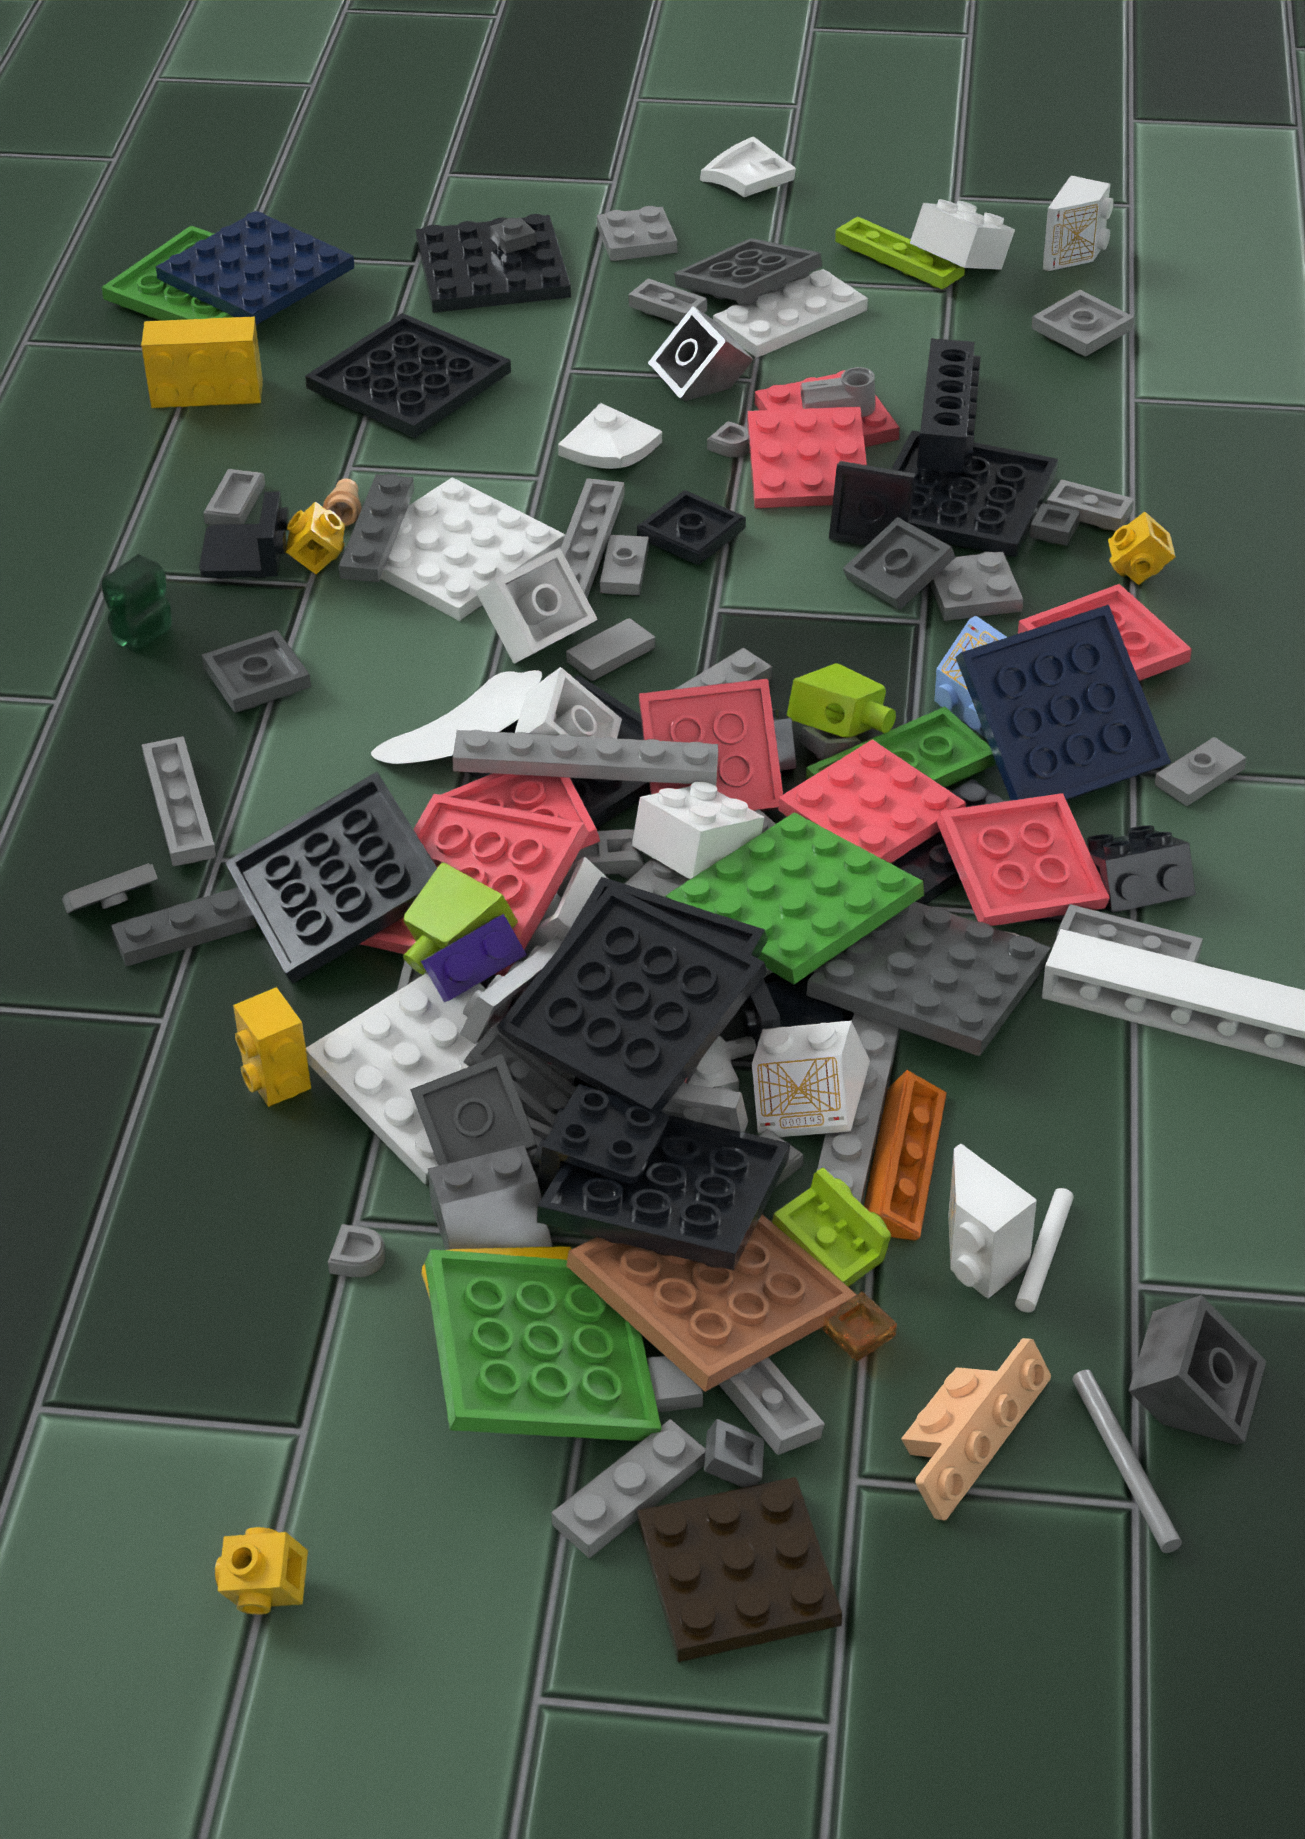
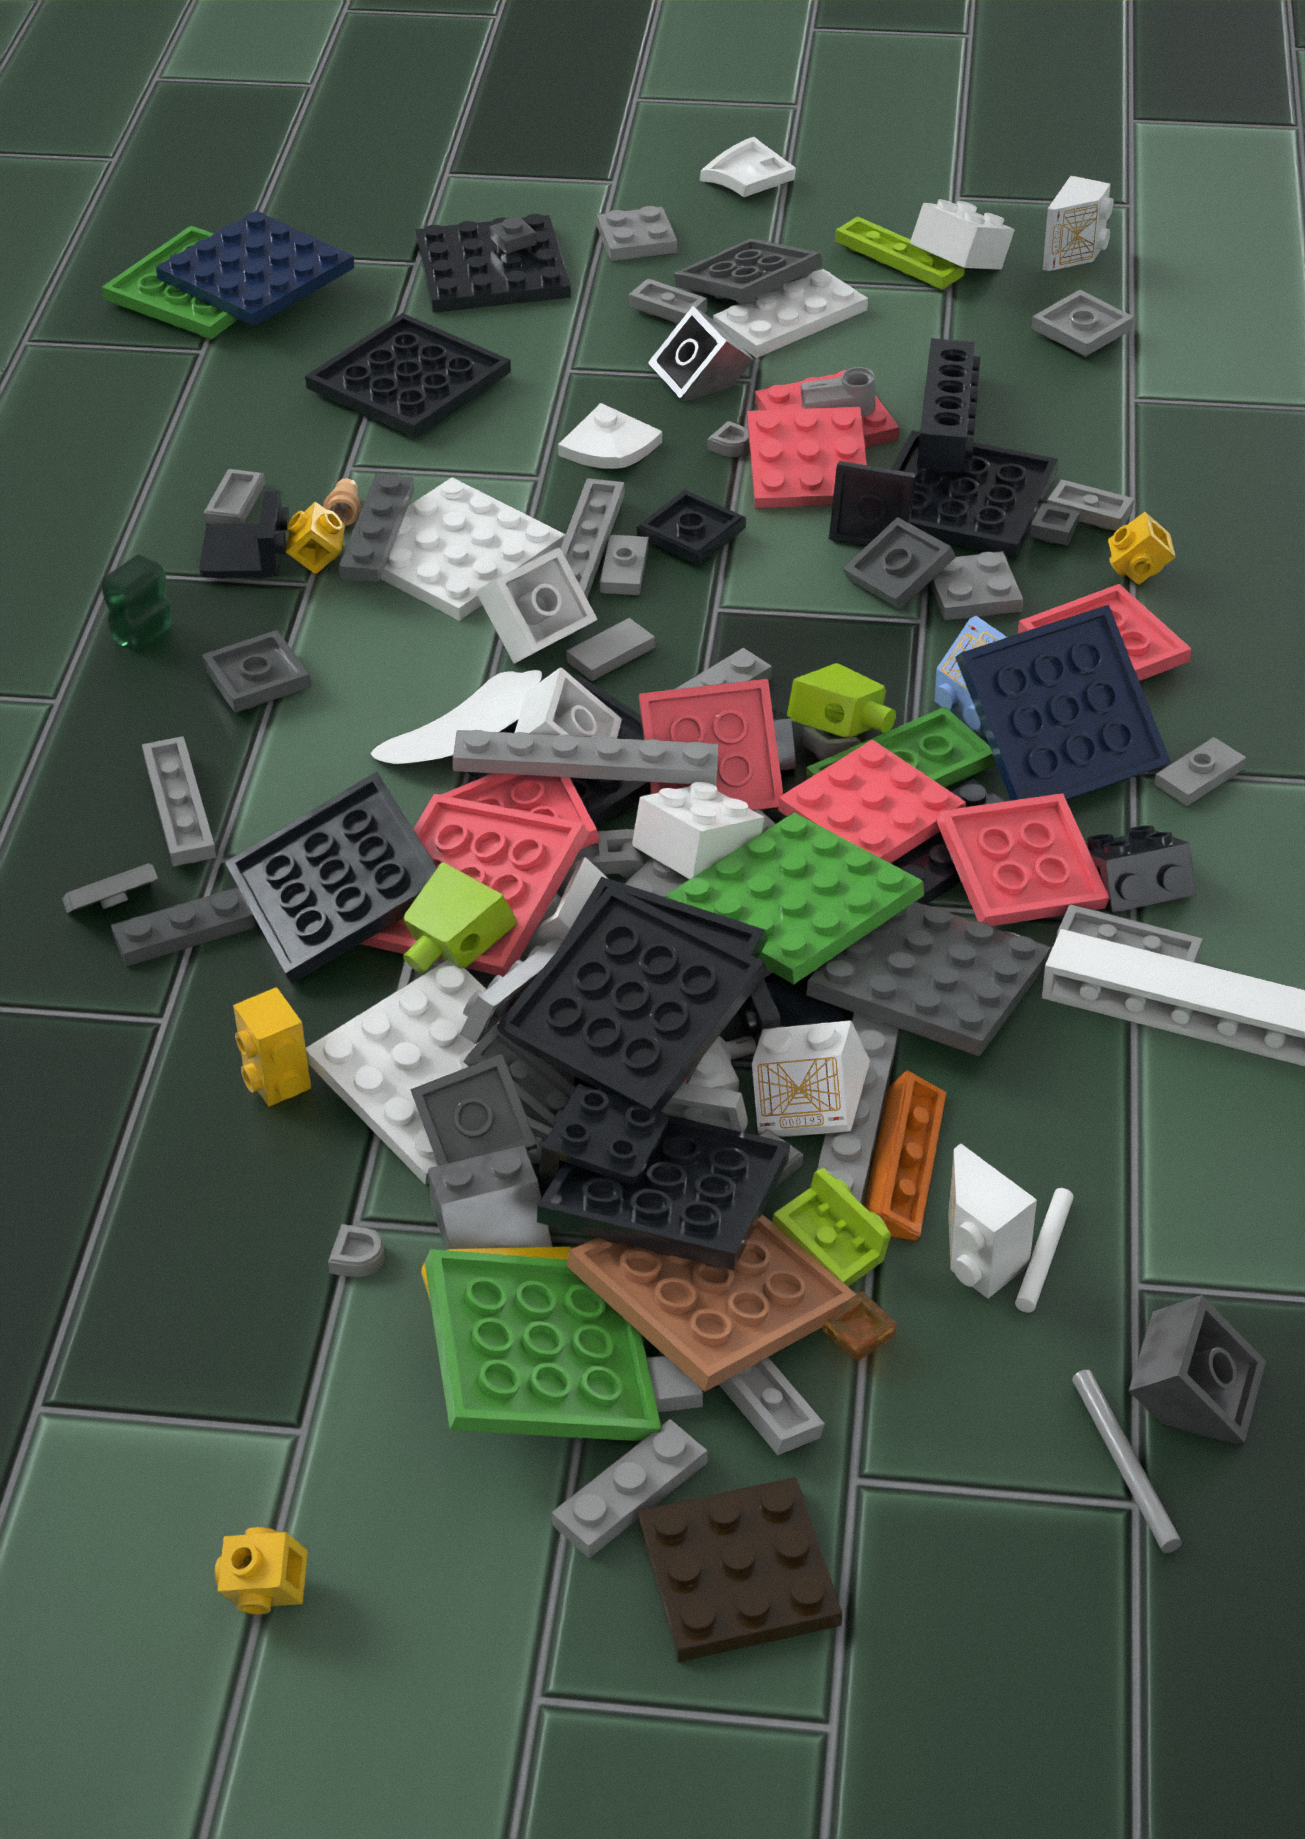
yellow brick [141,317,263,408] -> none
dark purple plate [421,914,527,1002] -> none
dark grey plate [704,1419,764,1488] -> none
light nougat bracket [901,1338,1051,1521] -> none

